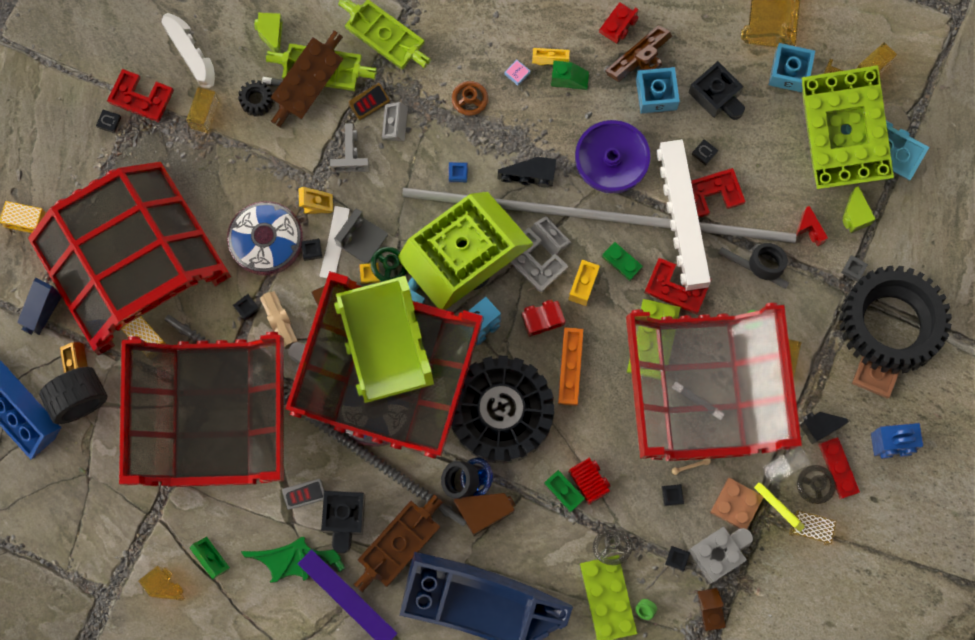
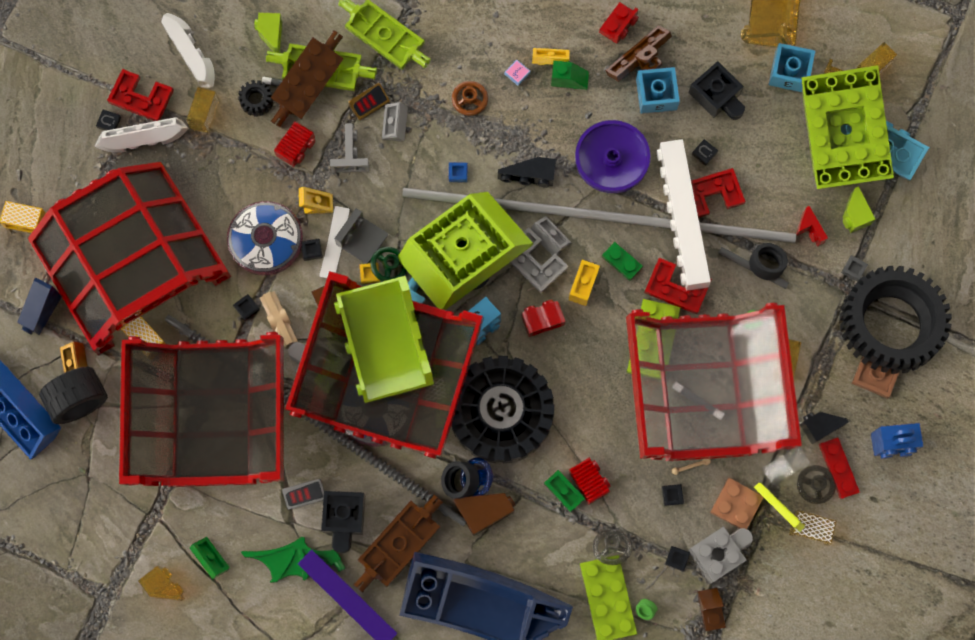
orange plate [558,327,583,406] -> none
none -> white brick [95,117,188,152]
none -> red brick [274,121,315,167]

